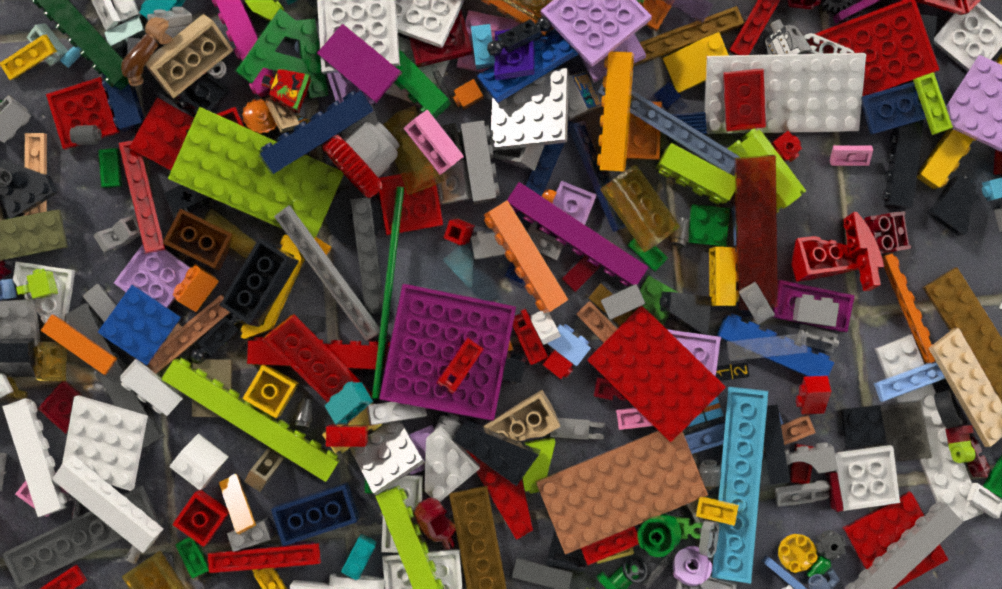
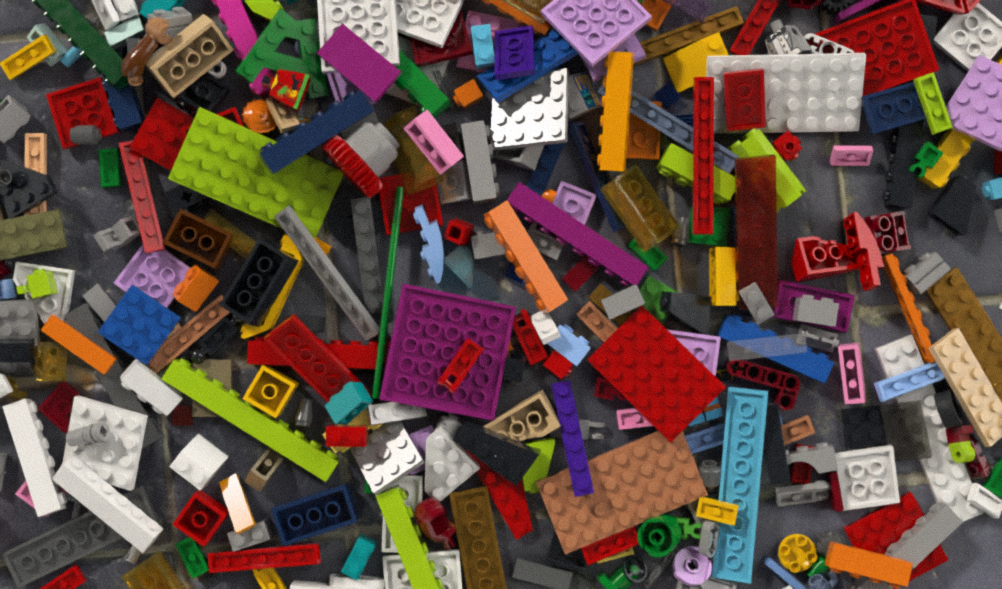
black plate [487,16,552,56] -> none
red brick [796,376,832,415] -> none
none -> light grey axle [66,422,110,447]
none -> clear red tile [172,406,193,425]
none -> light blue slope [413,205,444,284]
none -> dark purple plate [551,380,594,498]
none -> red tile [692,77,714,235]
none -> dark red beam [724,358,800,411]
none -> orange brick [825,541,913,588]
none -> bright pink brick [838,342,866,404]
none -> light grey brick [904,252,951,295]
none -> green plate [909,142,943,178]

